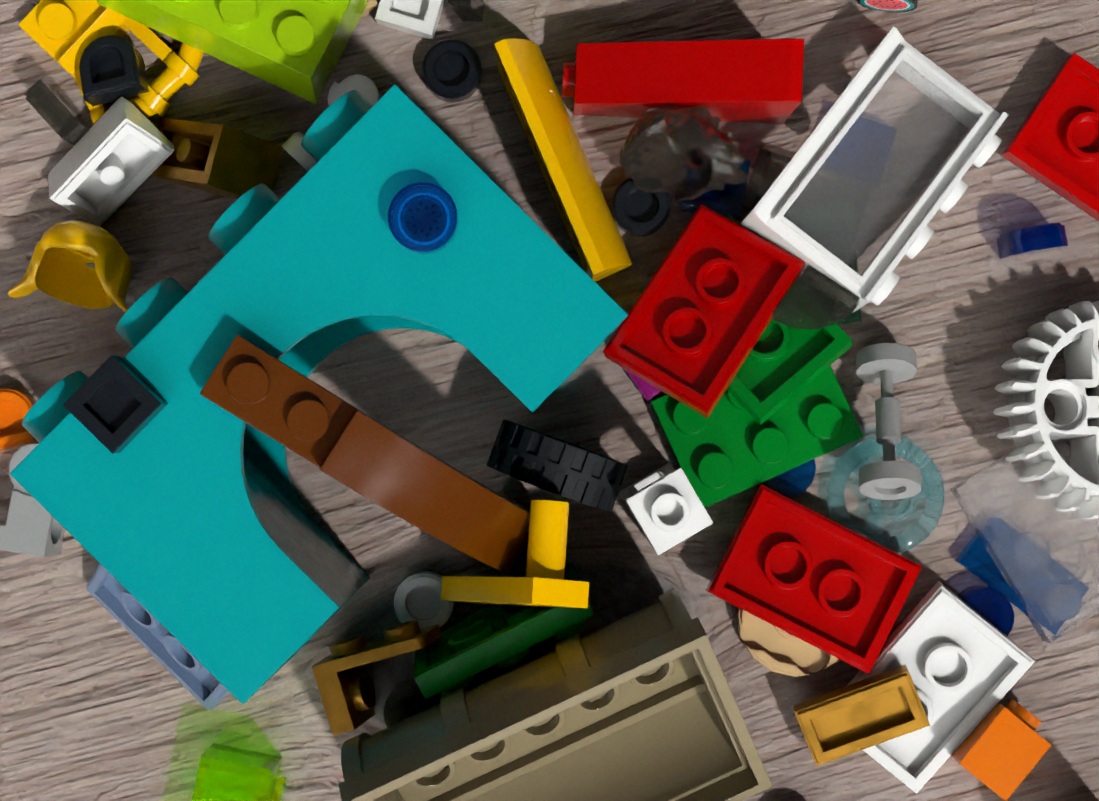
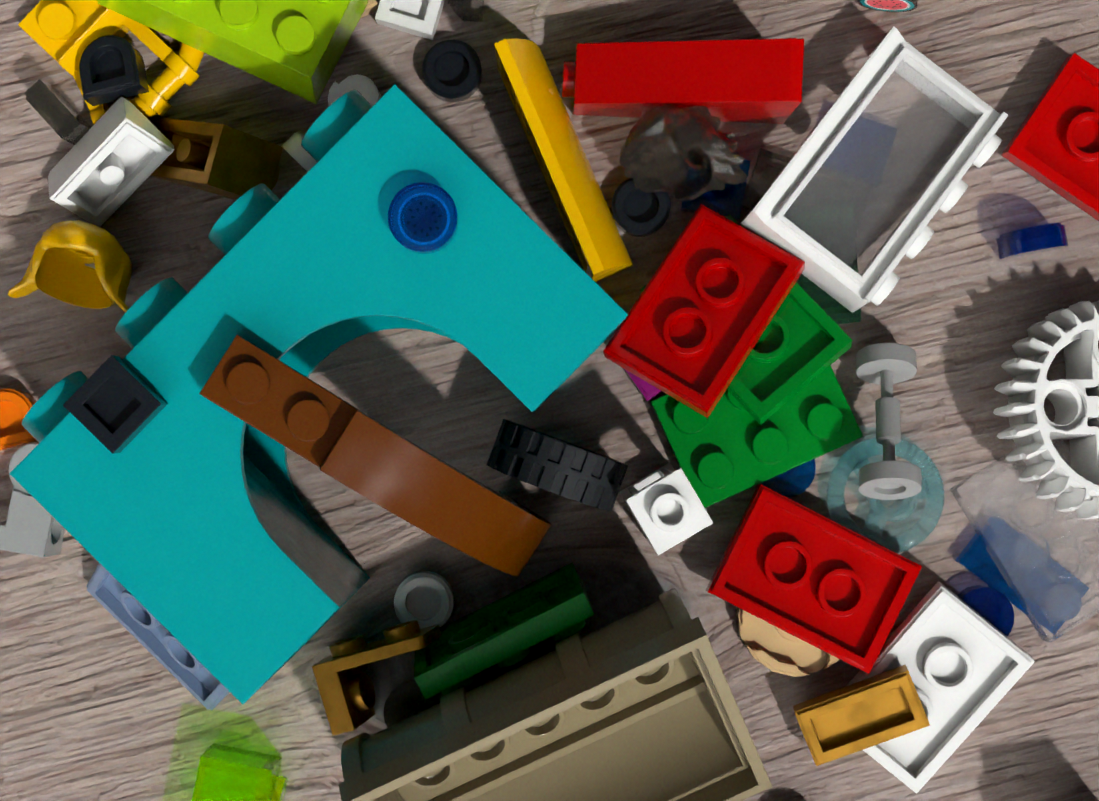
yellow piece [441,500,589,608] -> none
clear smoke tile [773,265,860,329] -> none
orange brick [951,699,1052,801] -> none

